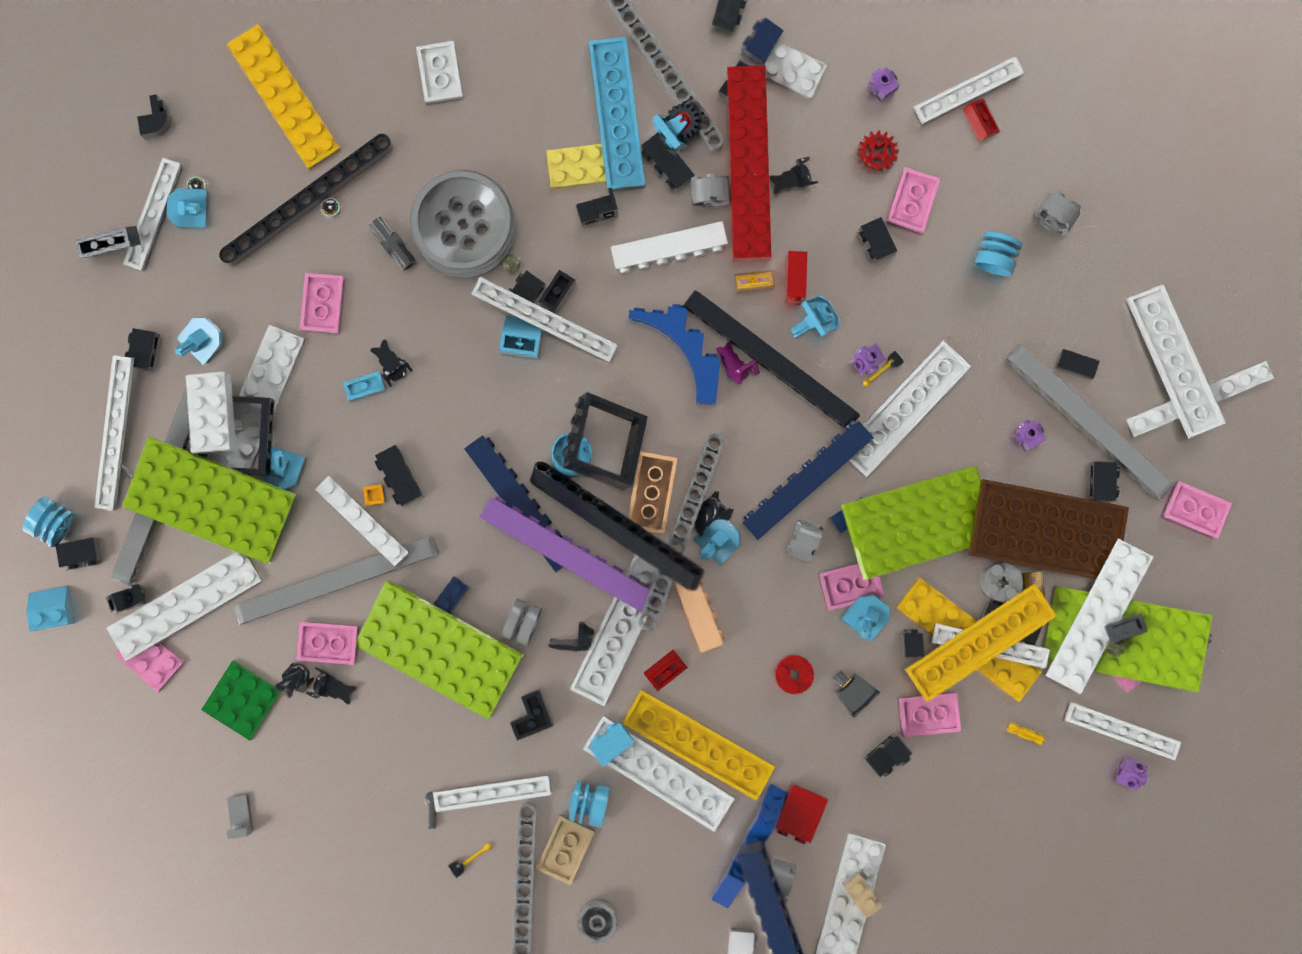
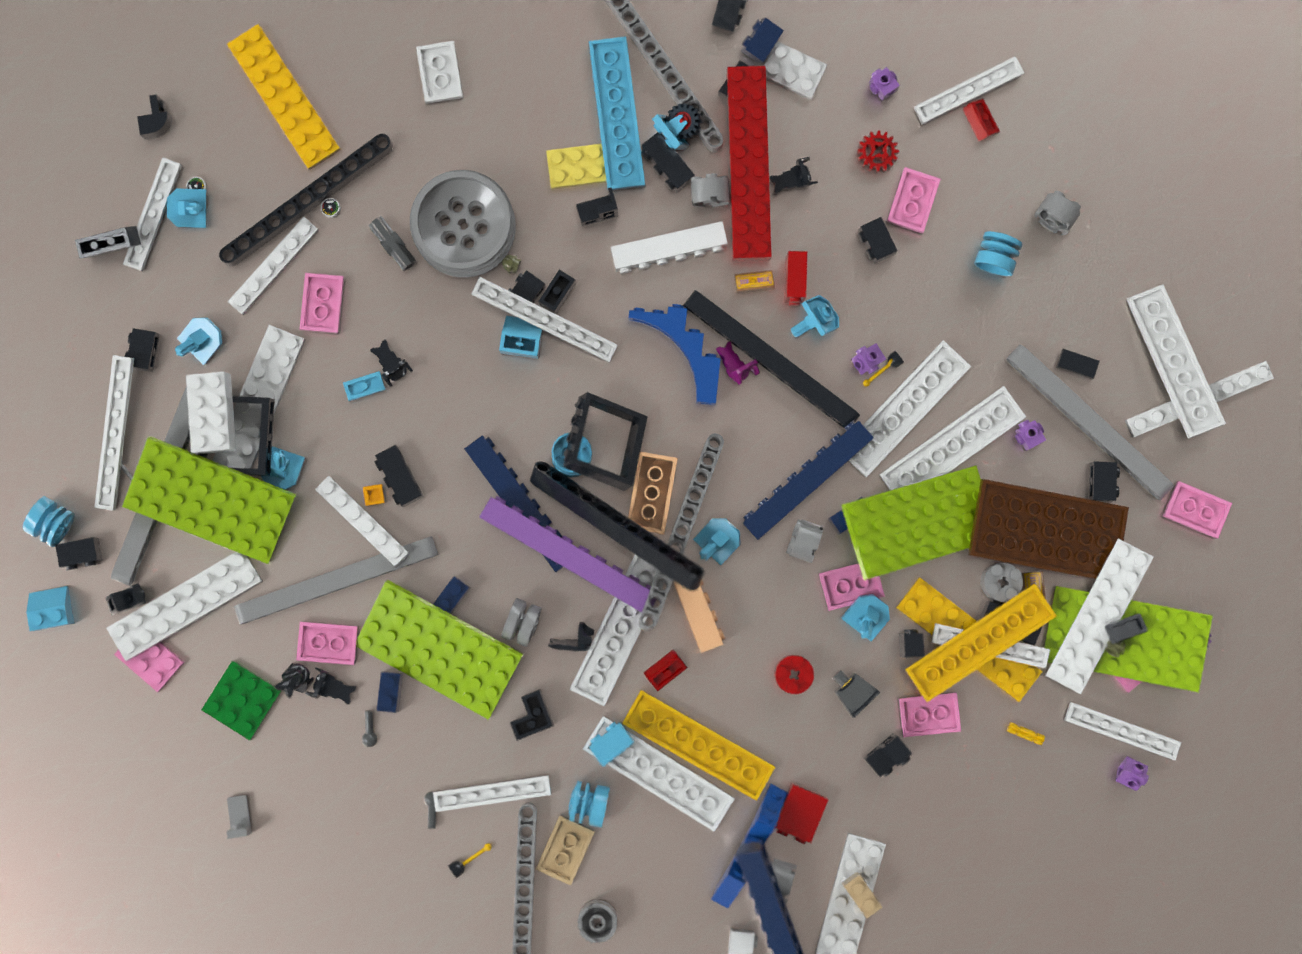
black hair [693,490,734,537] -> none
none -> white plate [228,217,319,315]
none -> dark grey bar [362,710,377,747]
none -> dark blue brick [376,671,403,713]
none -> white plate [879,386,1026,490]

